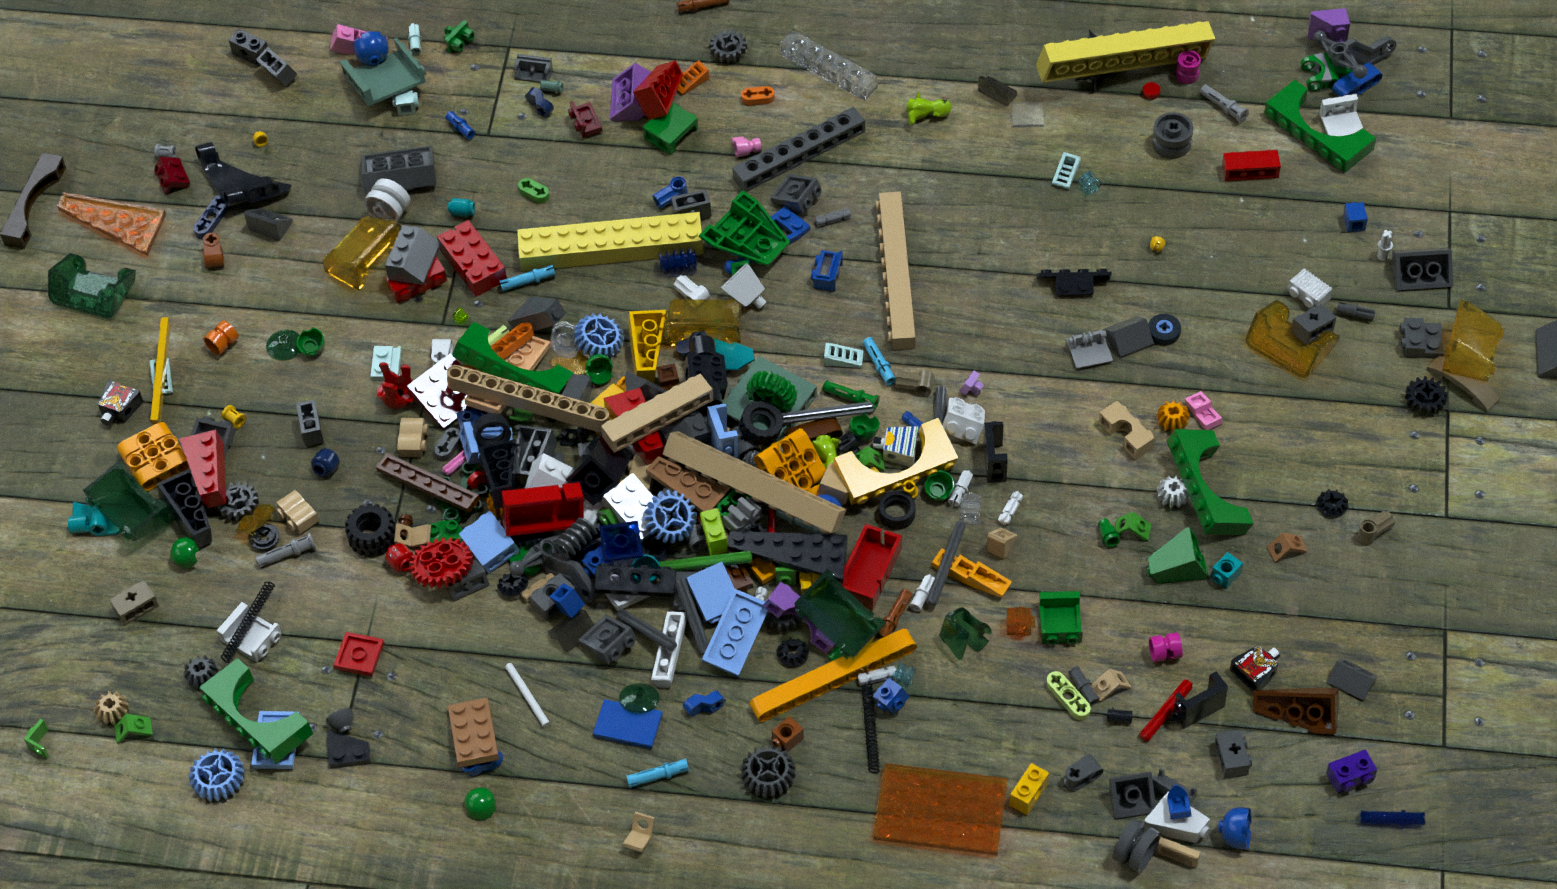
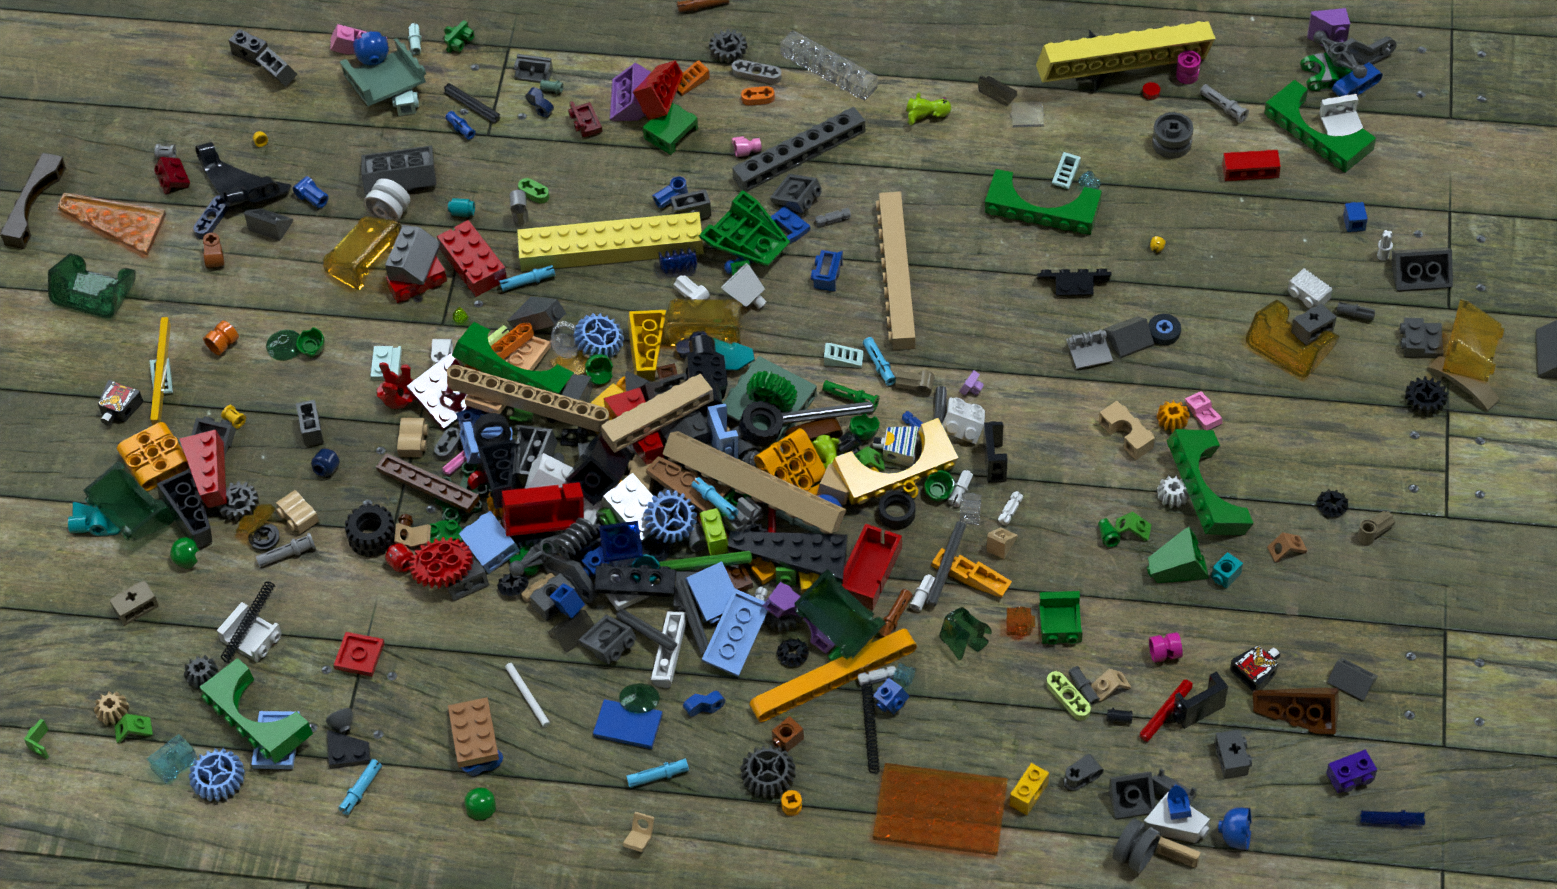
none -> clear light blue brick [147,734,198,784]
none -> blue piece [292,176,329,208]
none -> medium azure pin [338,759,382,815]
none -> black axle [444,83,501,123]
none -> light grey piece [510,190,529,225]
none -> dark grey hinge [645,373,687,400]
none -> medium azure pin [692,477,739,520]
none -> light grey beam [732,60,782,84]
none -> light orange wheel [781,790,802,816]
none -> green arch [985,169,1102,235]

